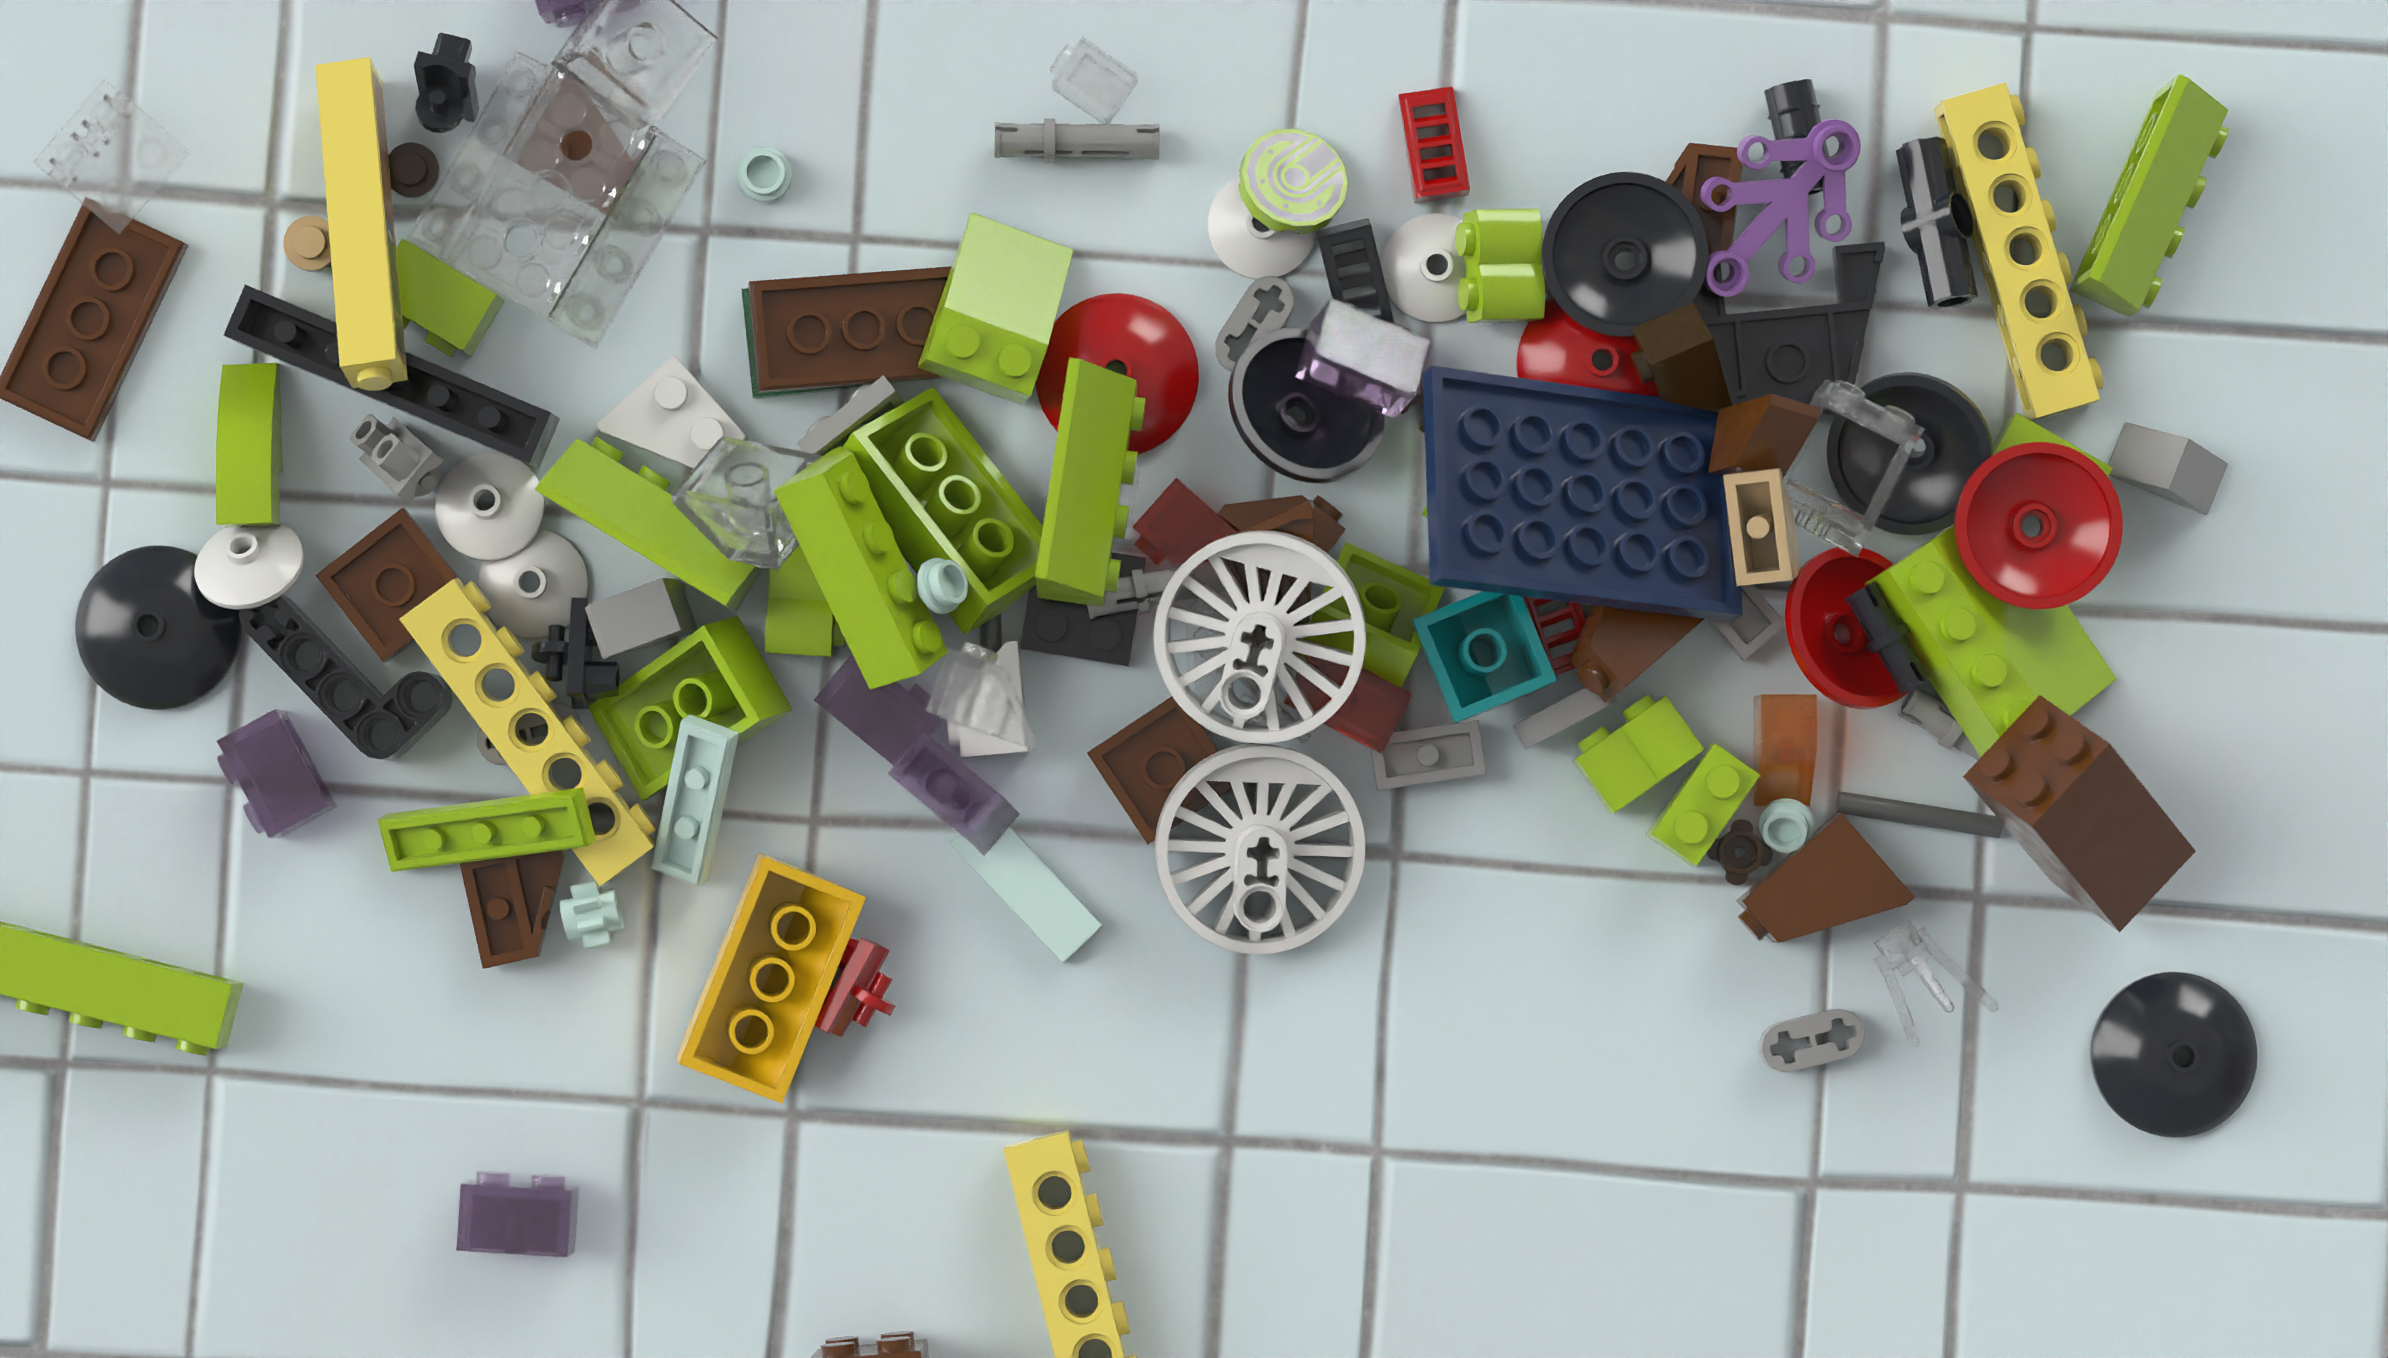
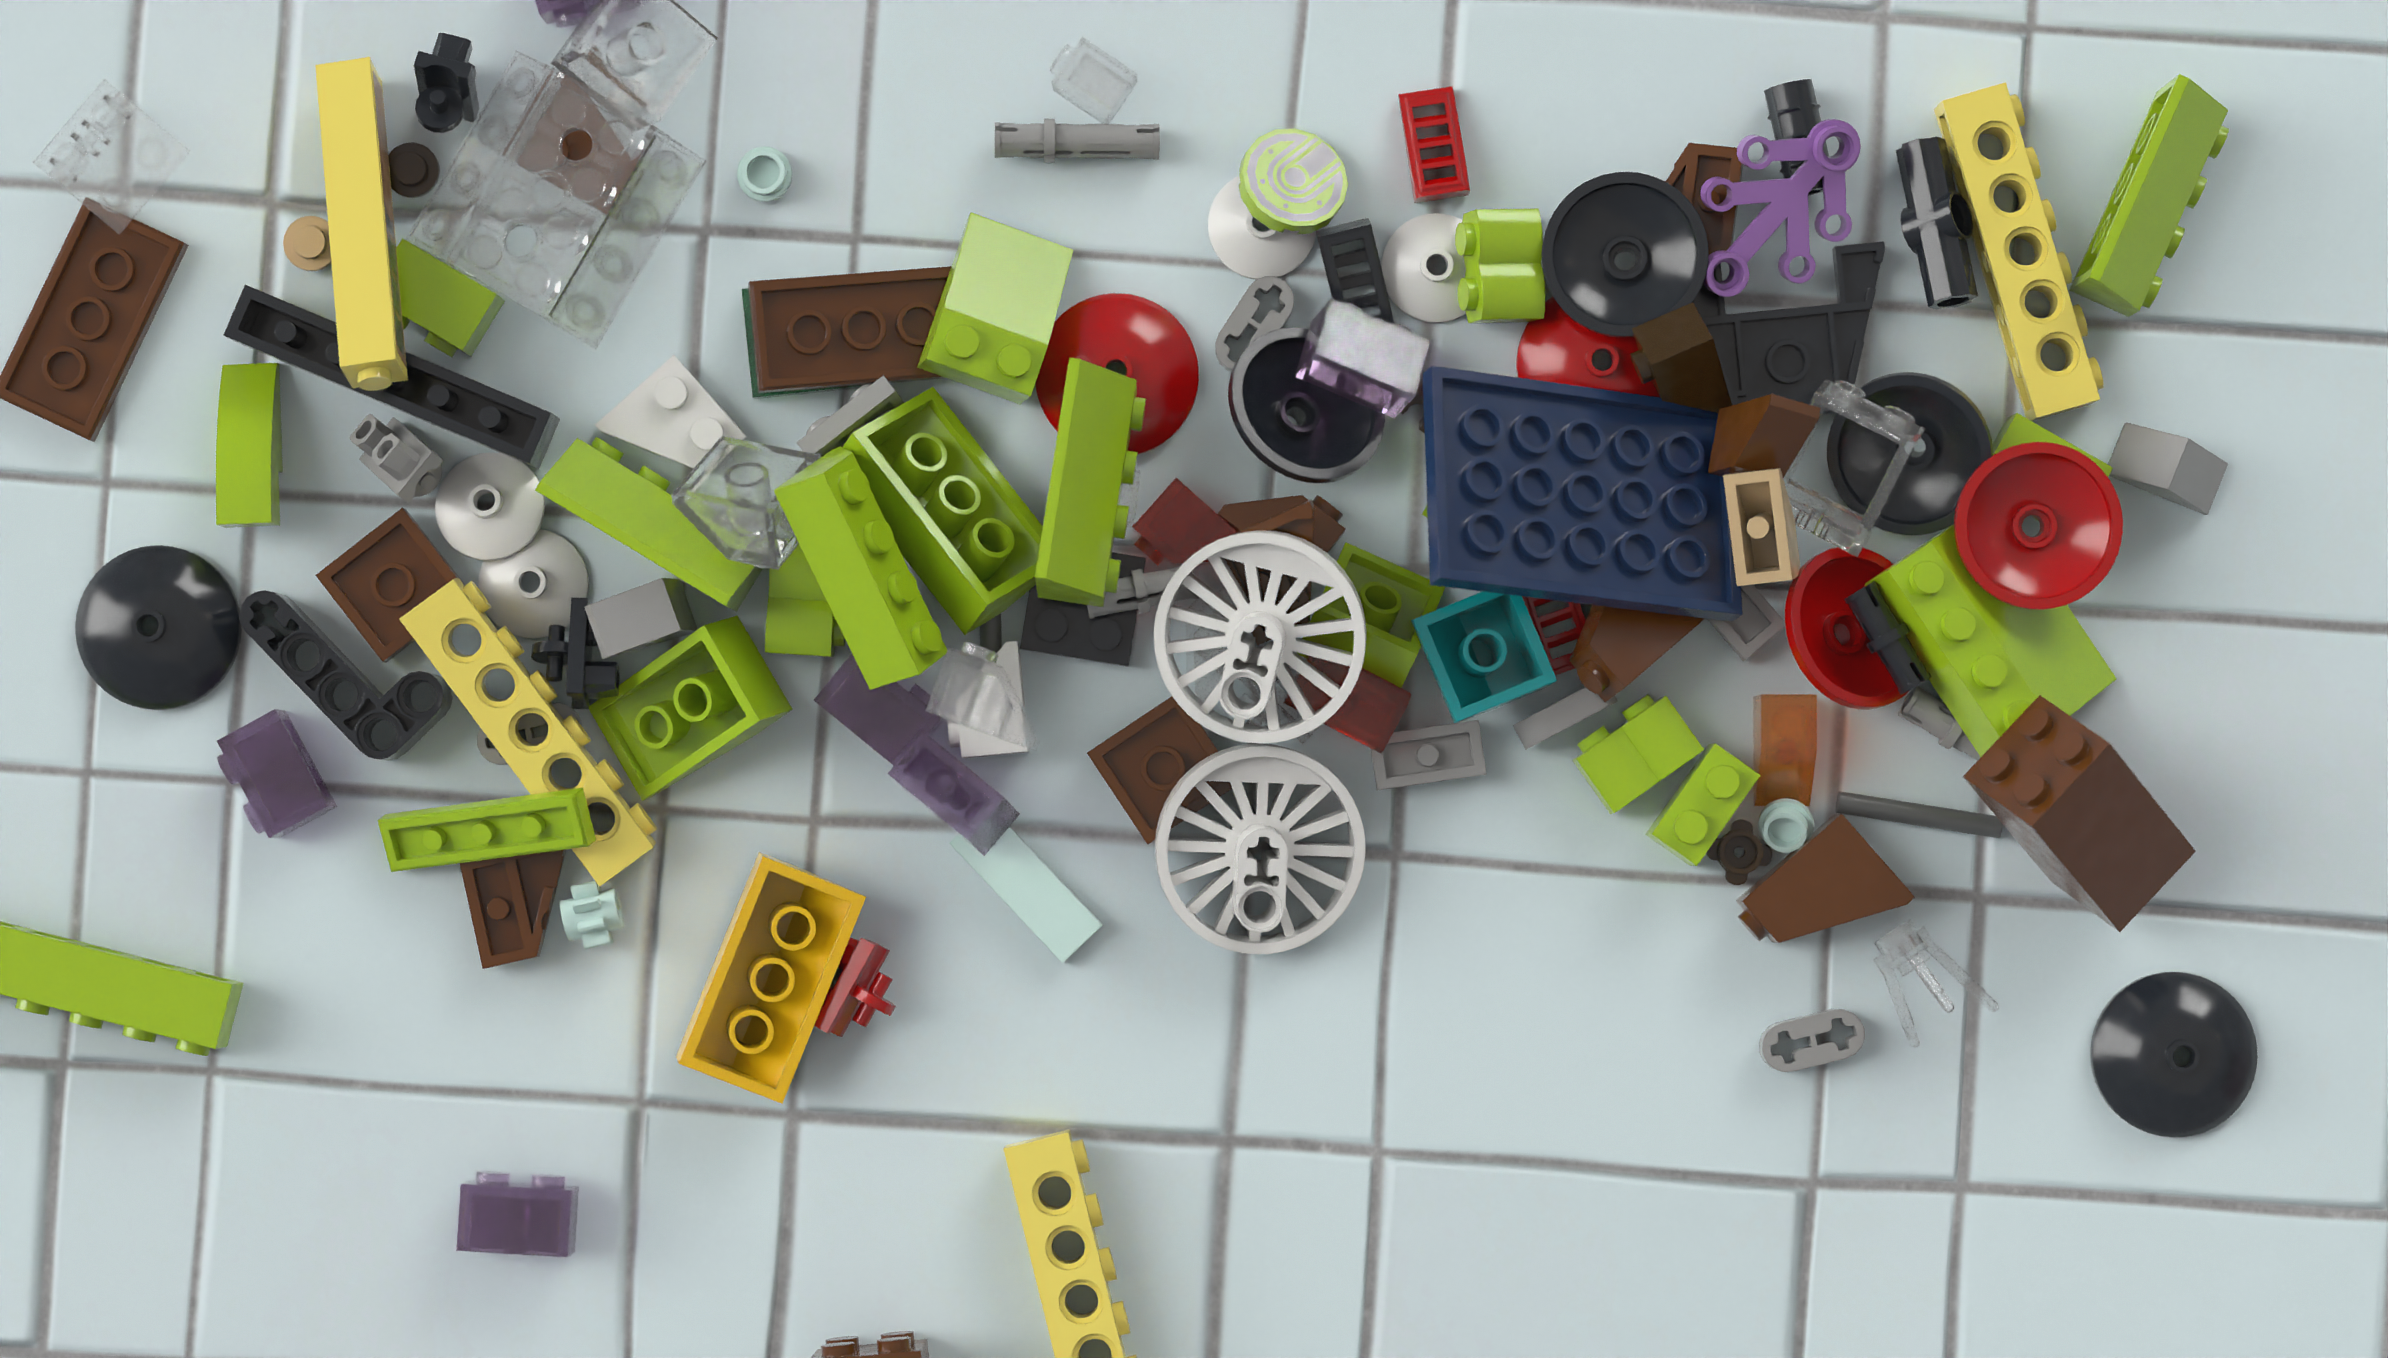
white dish [194,523,304,609] -> none
light aqua tile [651,714,739,887] -> none
light aqua plate [917,558,968,614] -> none

